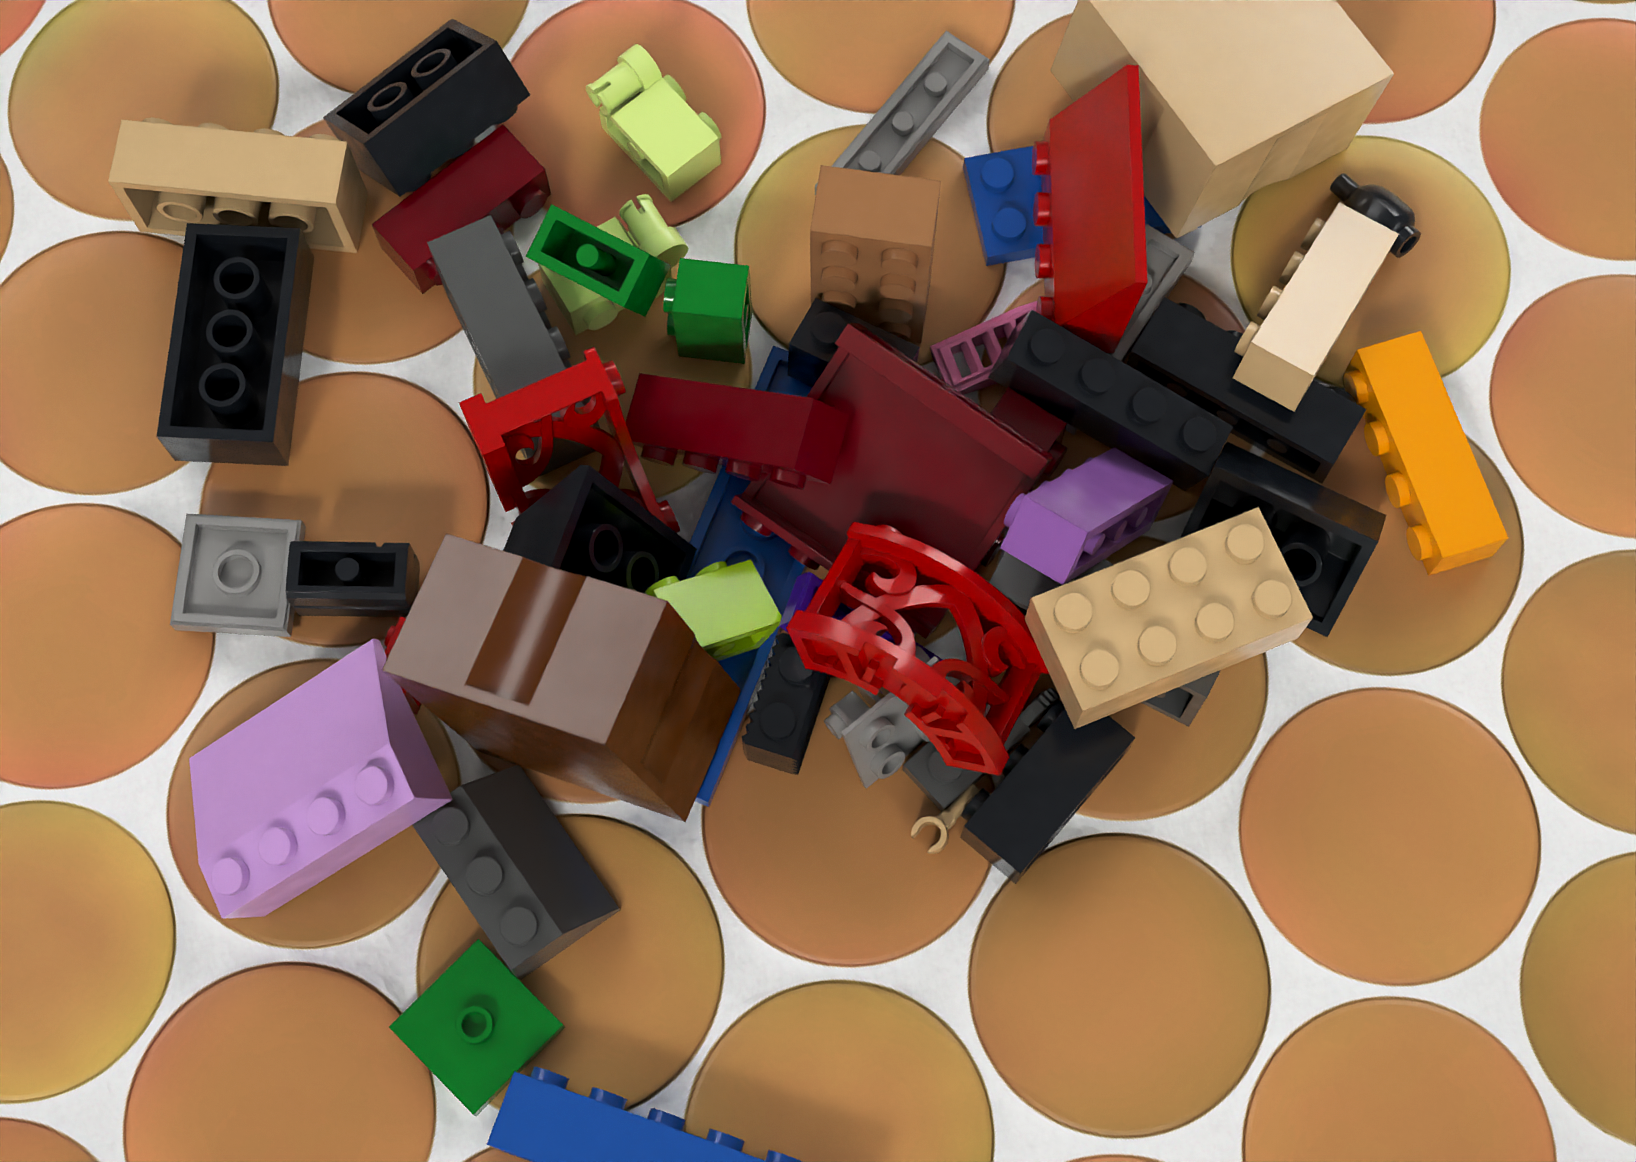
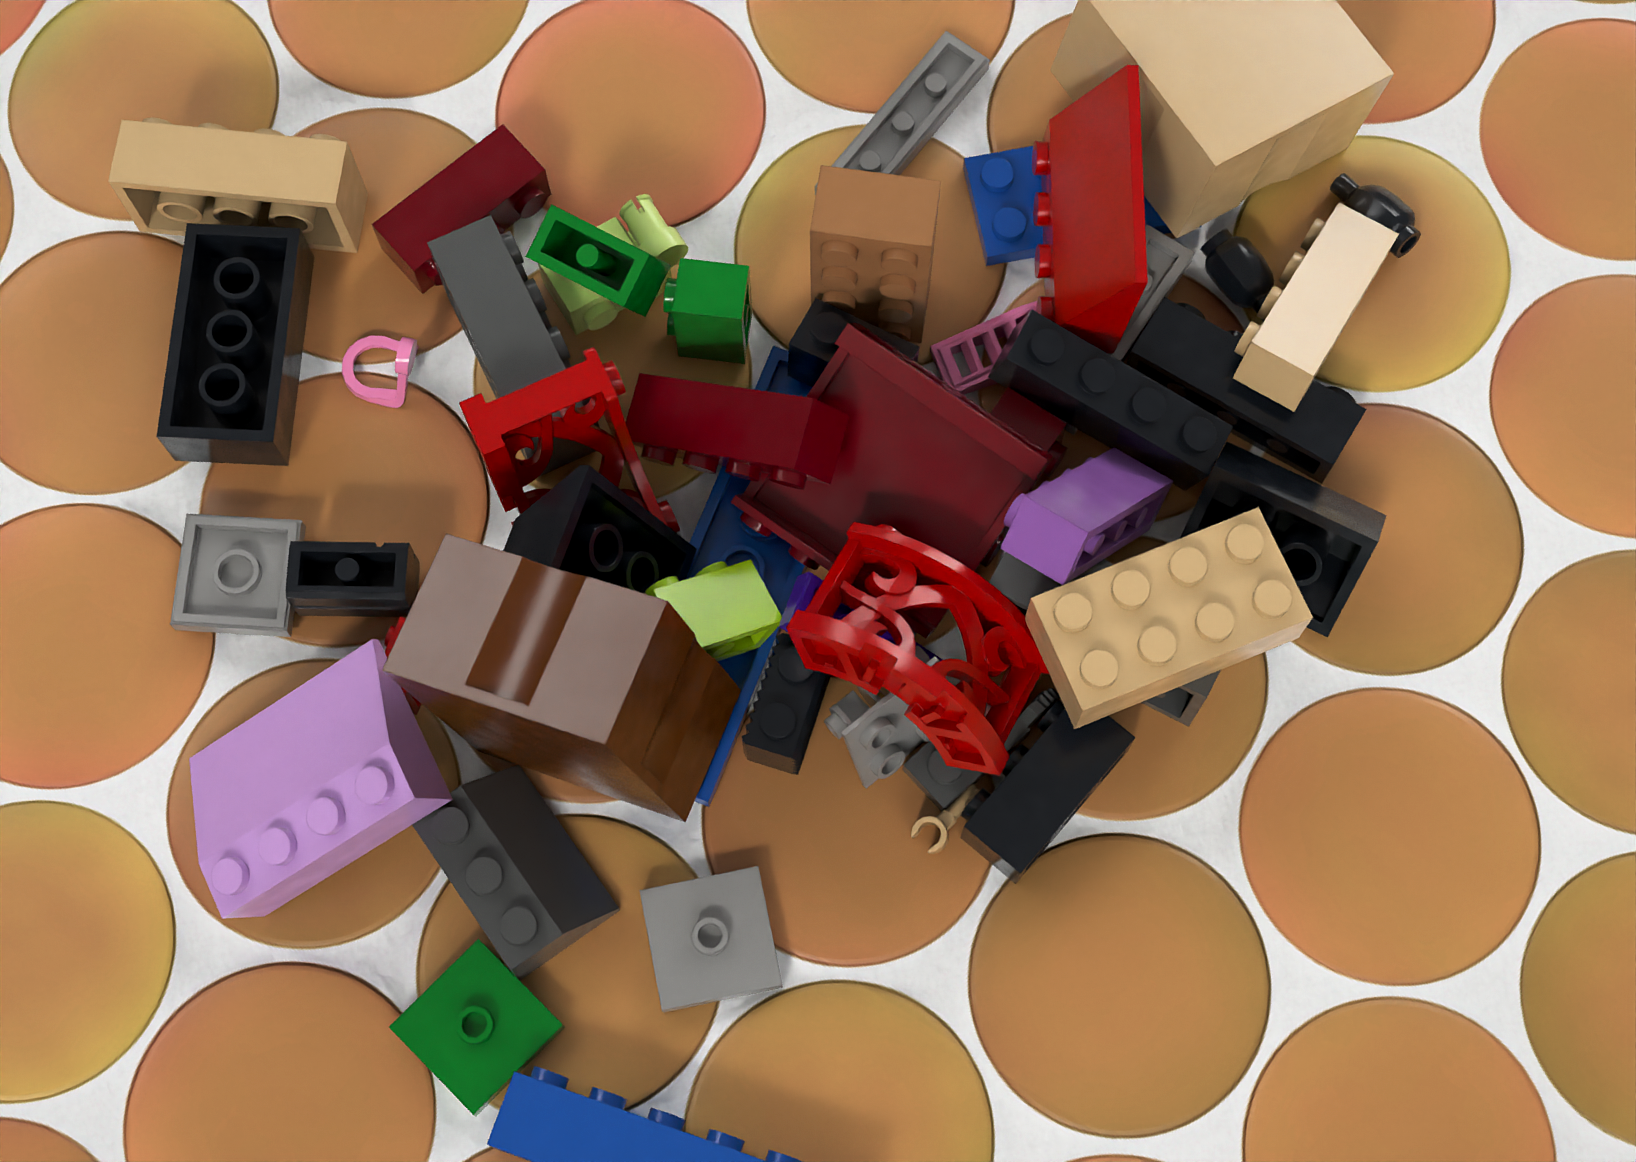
black brick [323,19,530,197] -> none
yellowish green hinge [586,44,722,202] -> none
light orange brick [1343,331,1508,576] -> none
none -> bright pink piece [342,336,418,408]
none -> light grey plate [639,866,783,1013]
none -> black plant [1200,229,1274,322]

